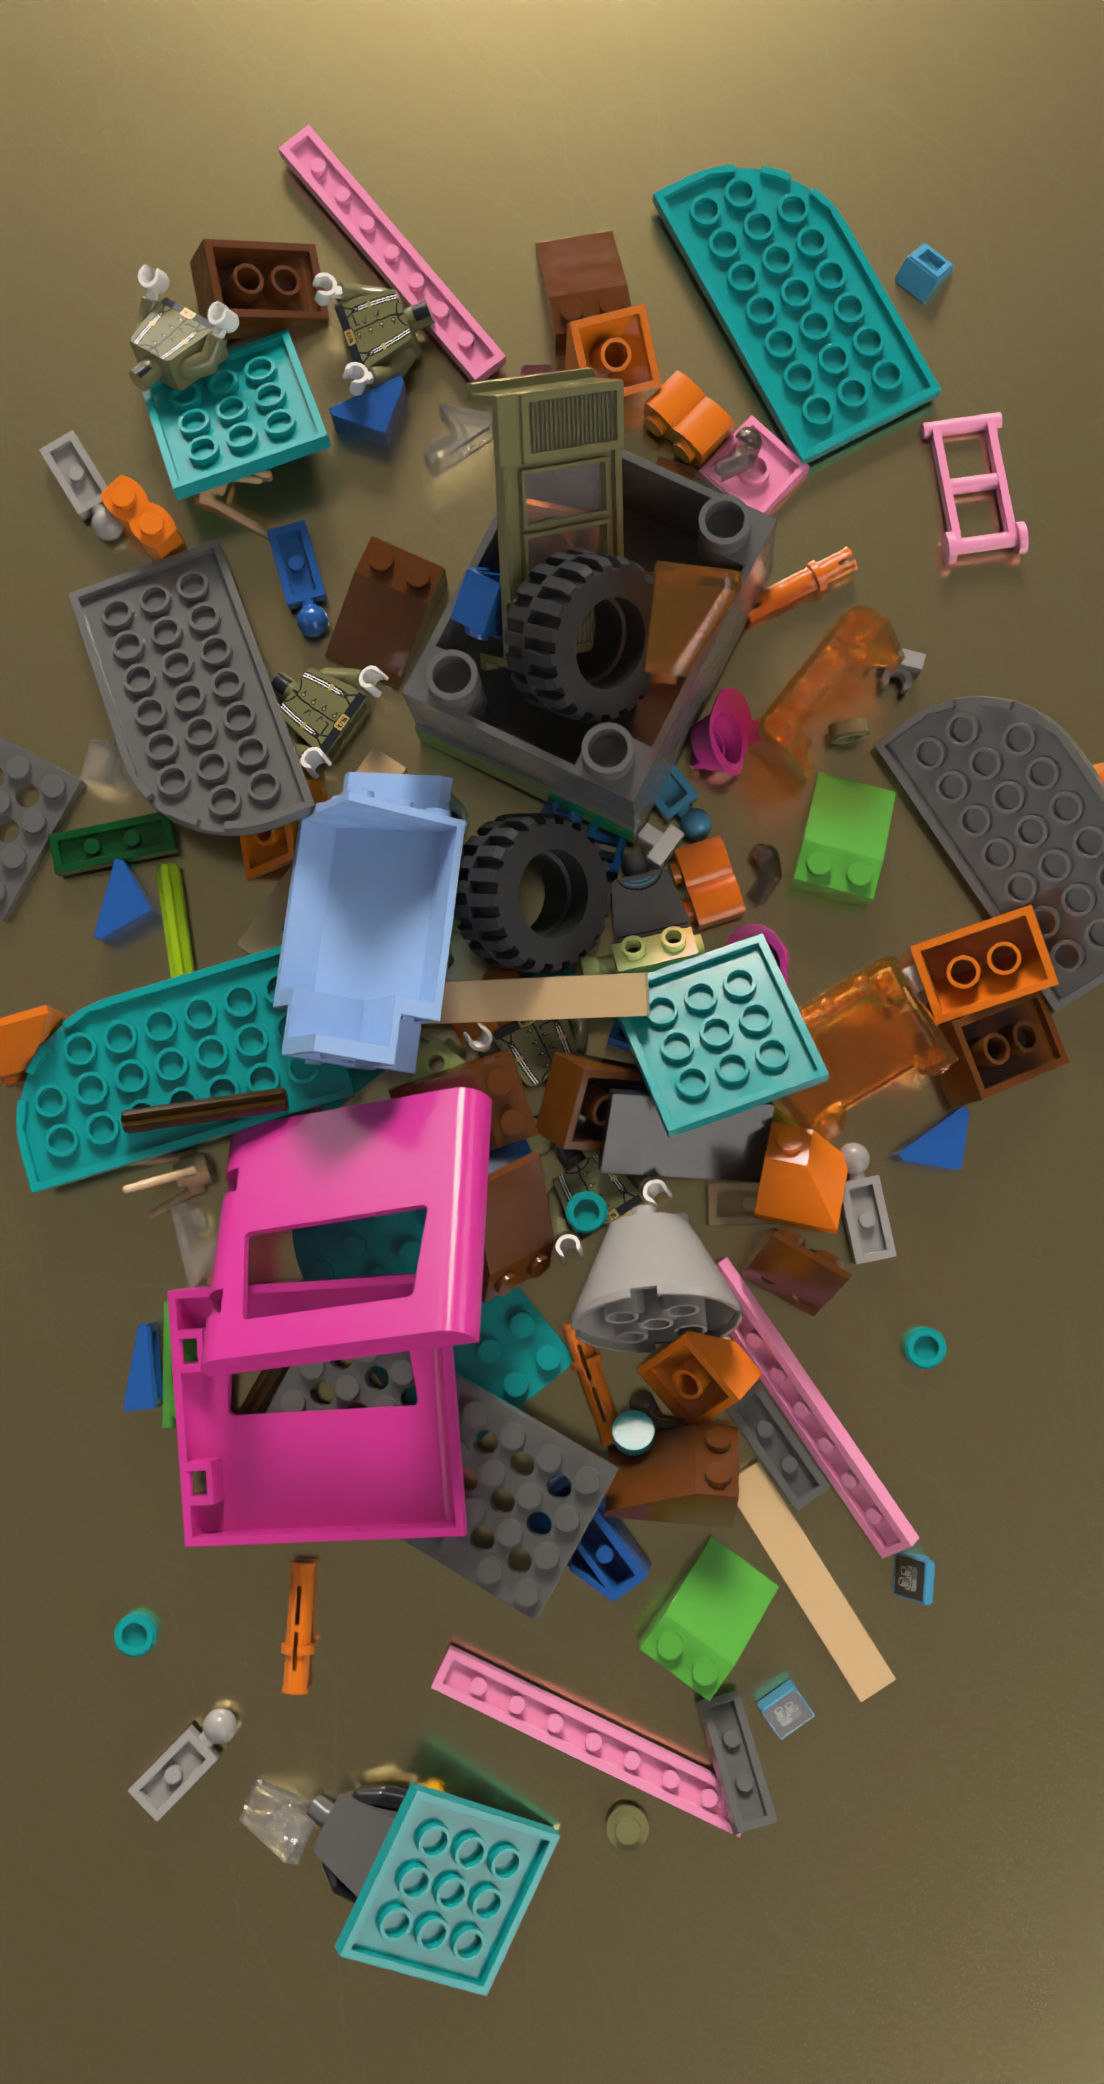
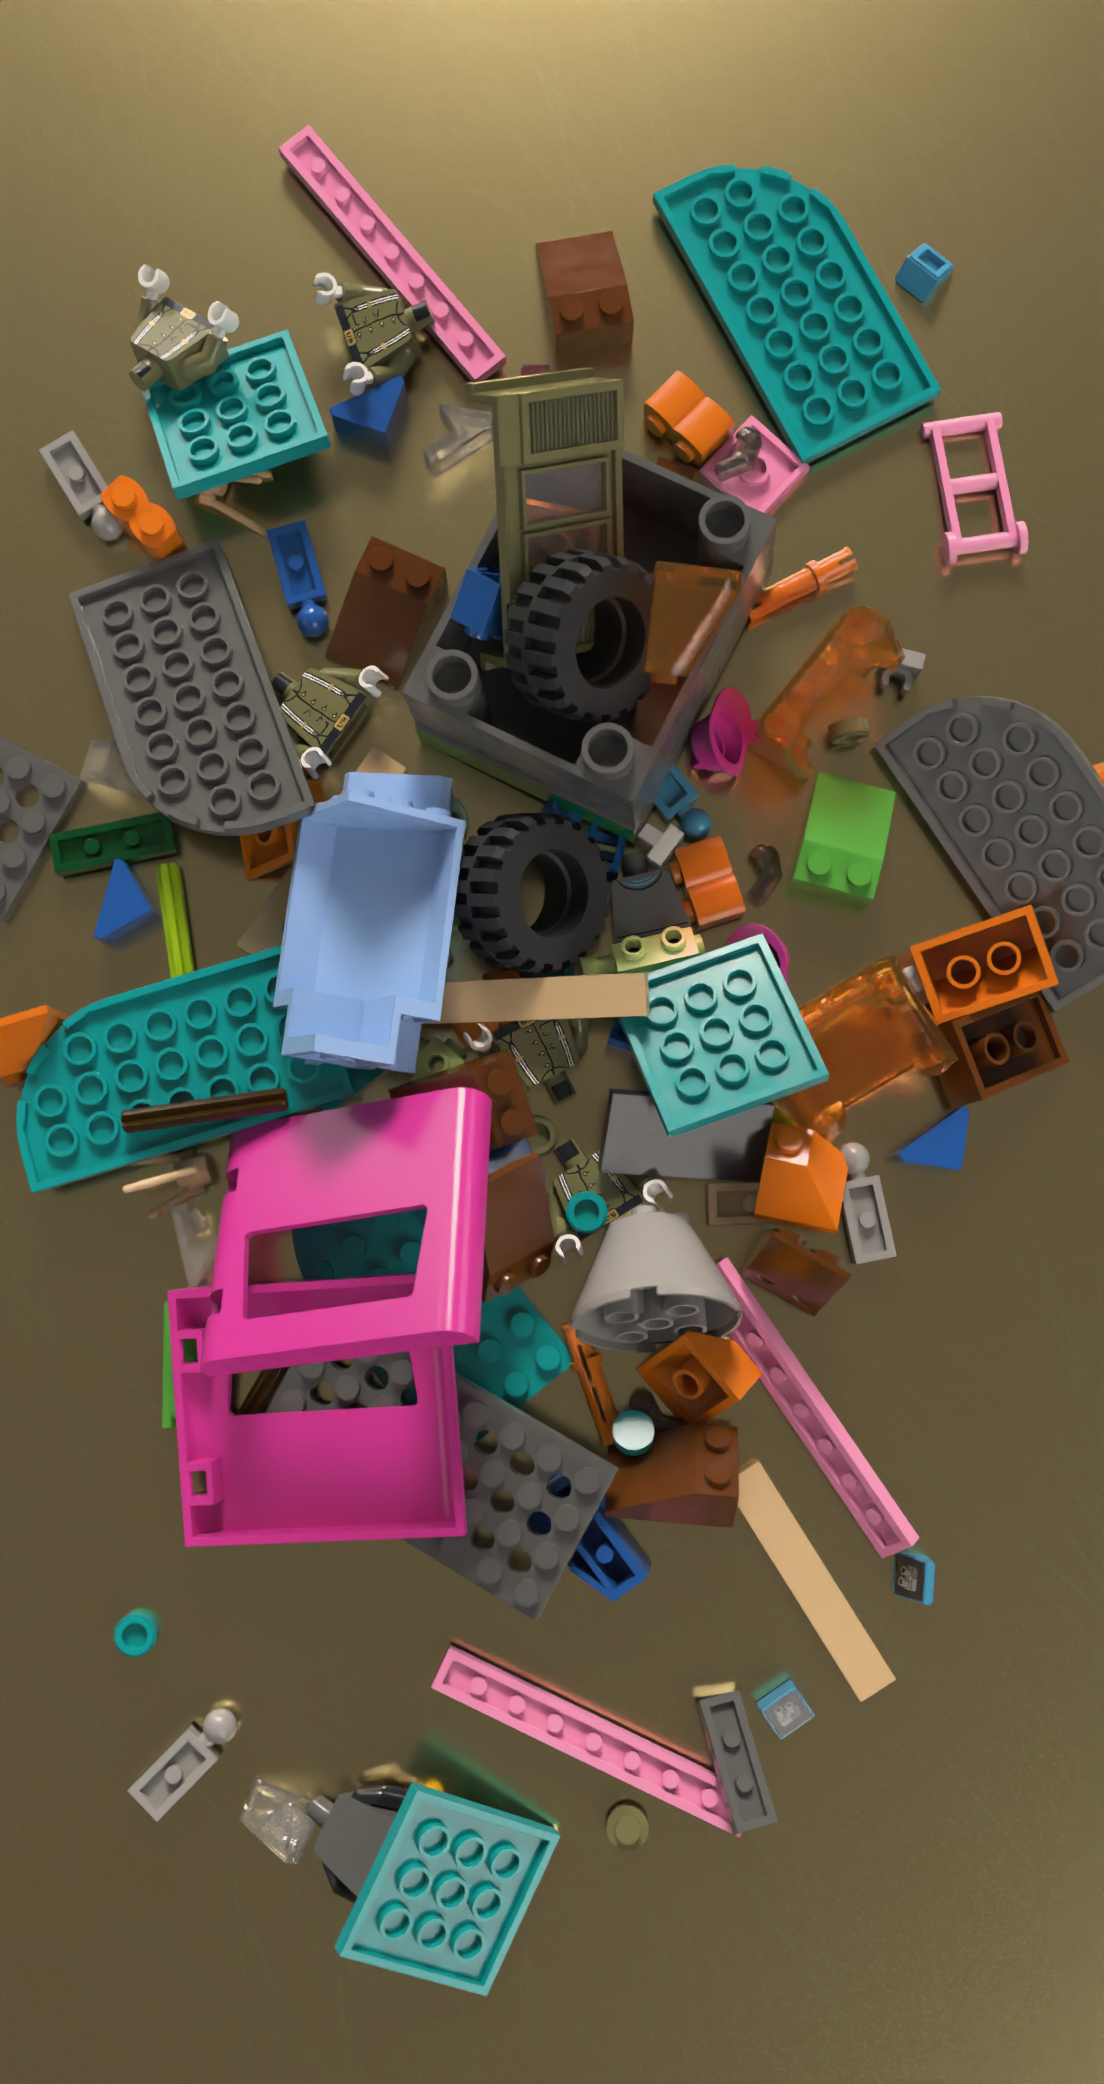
blue slope [123,1322,163,1412] -> none
reddish brown slope [189,239,330,339] -> none
orange pin [281,1560,316,1695] -> none
reddish brown slope [536,1052,648,1150] -> none
orange slope [565,303,662,396] -> none
bright green slope [637,1535,779,1701] -> none
dark grey plate [726,1381,831,1512] -> none
teal tile [903,1327,947,1369] -> none

